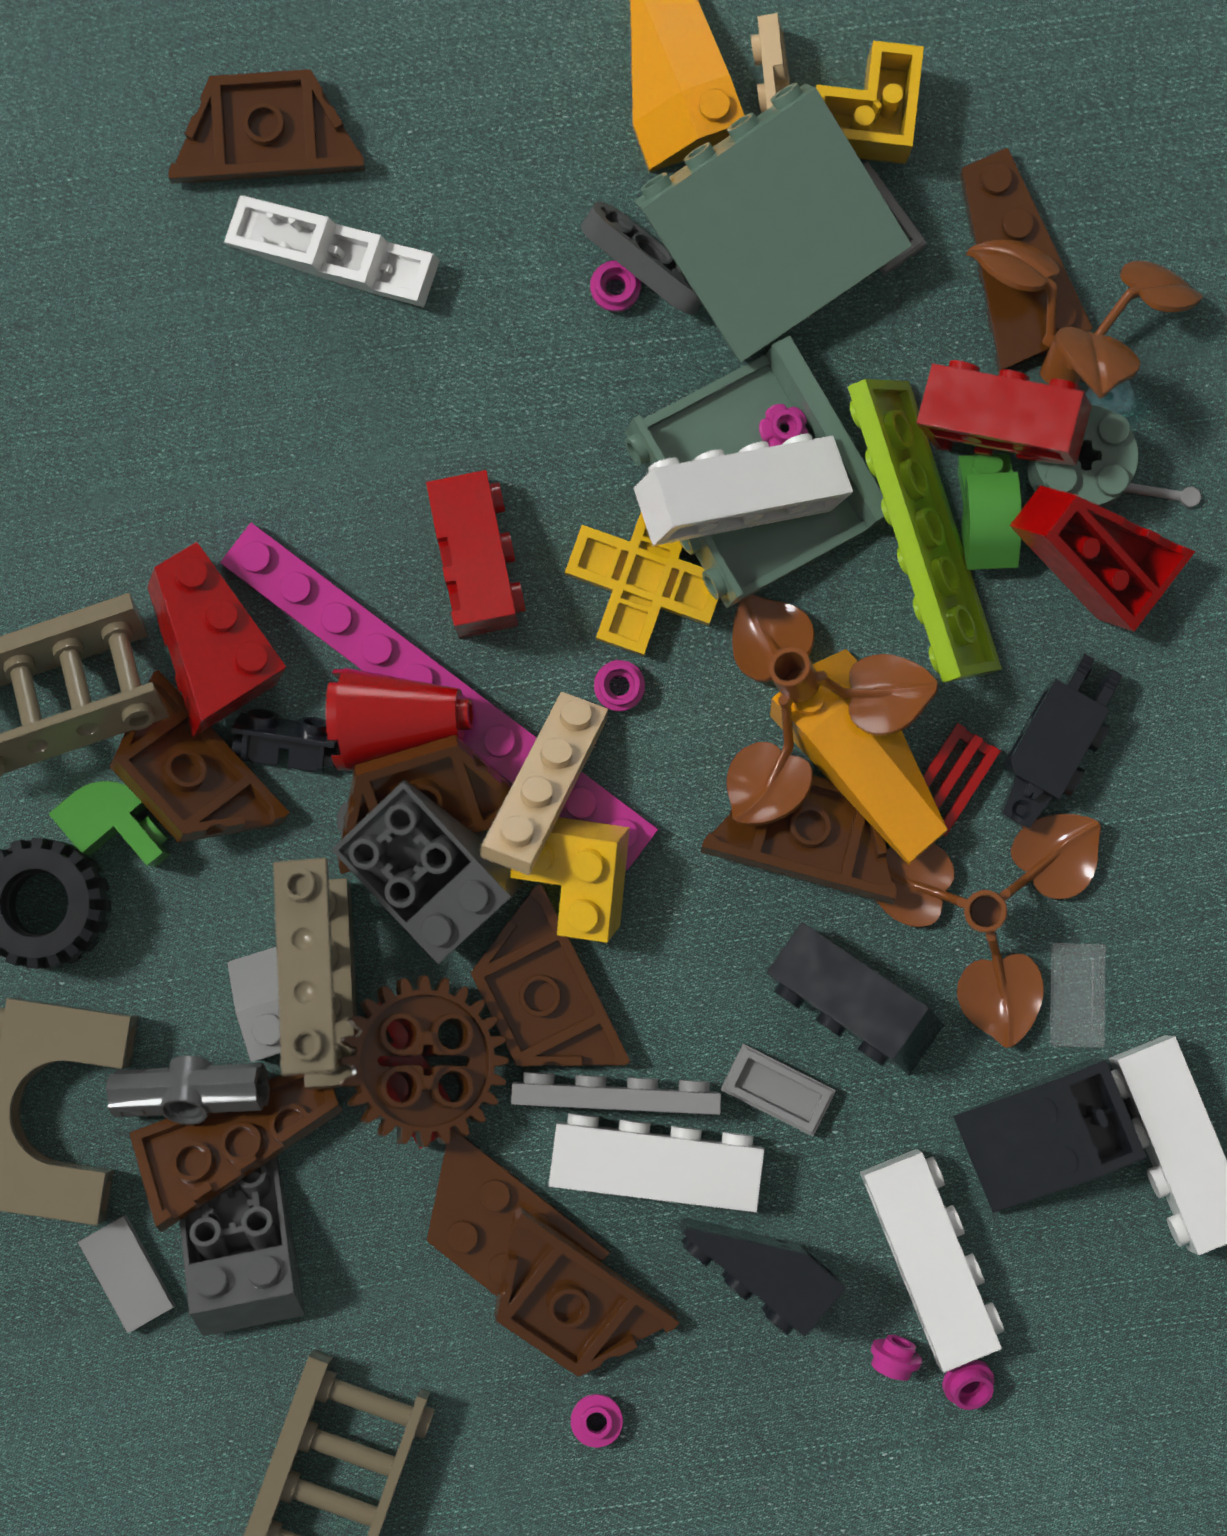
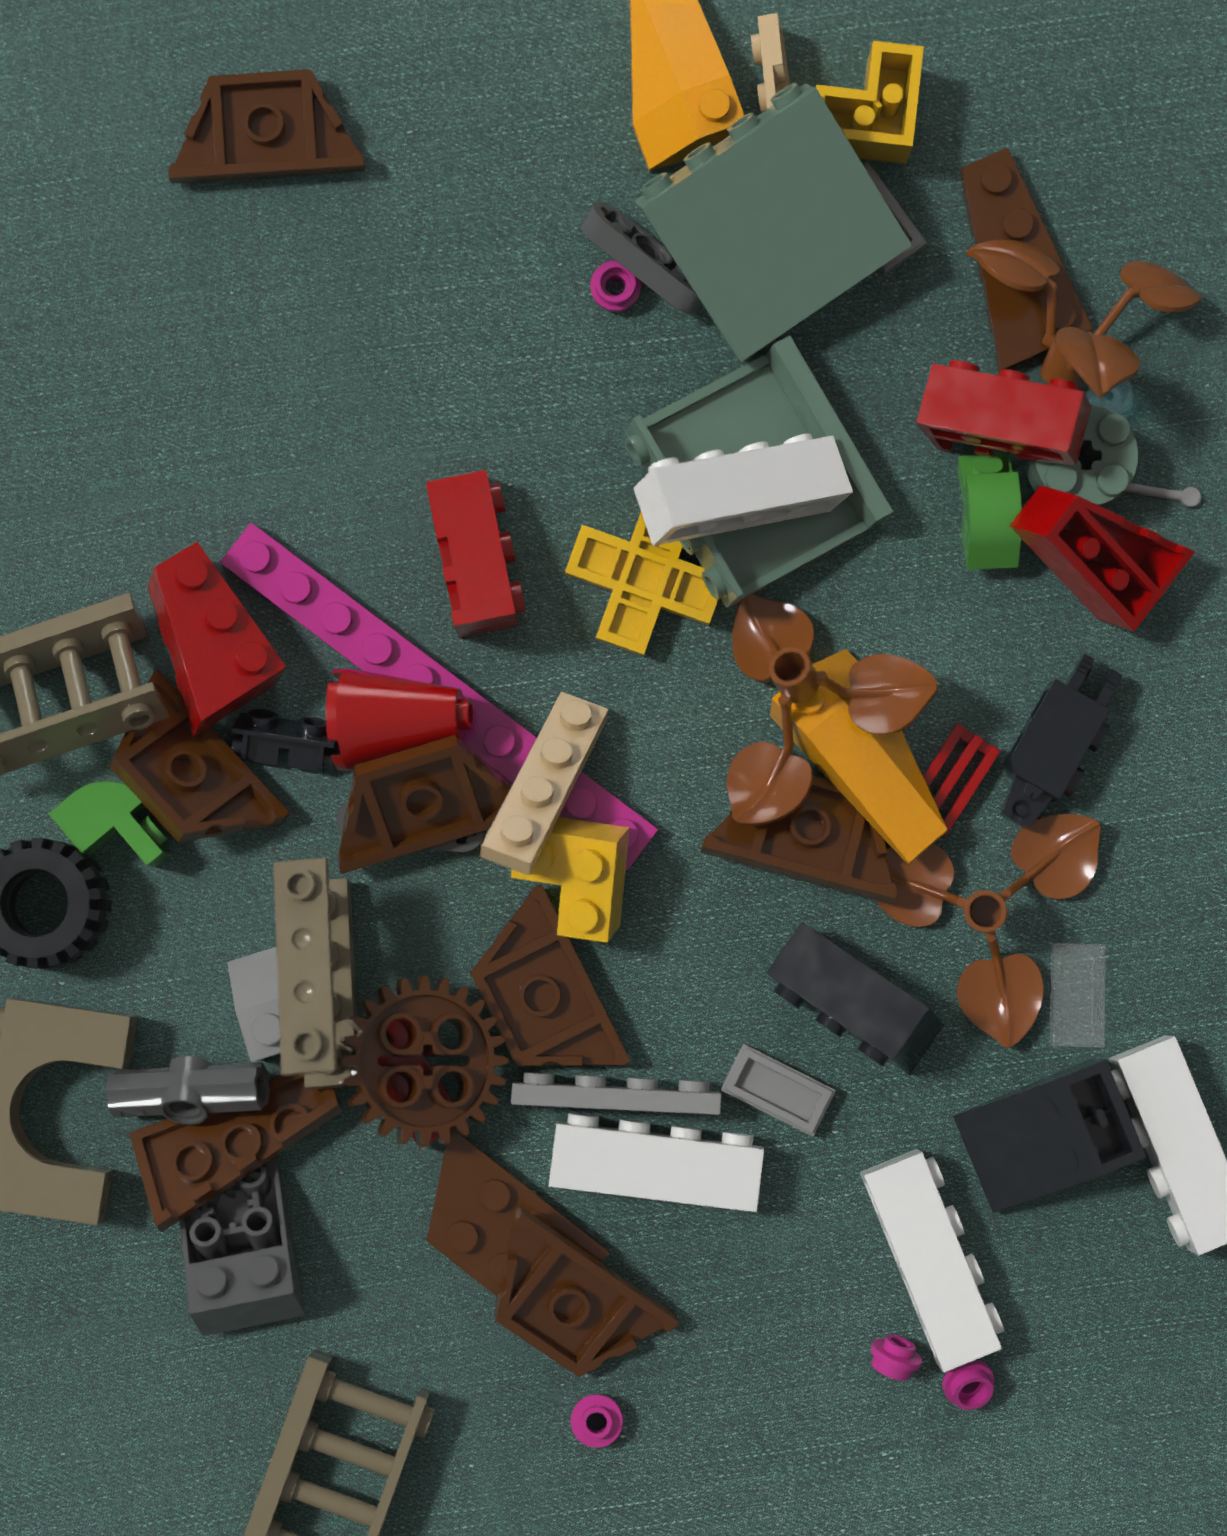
light grey tile [78,1215,176,1333] -> none
white slope [224,195,440,307] -> none
dark grey slope [331,780,524,964] -> none
dark pink plate [594,660,645,712] -> none
black slope [679,1218,846,1338] -> none
dark pink plate [759,404,809,447] -> none
lime plate [848,379,1002,683] -> none

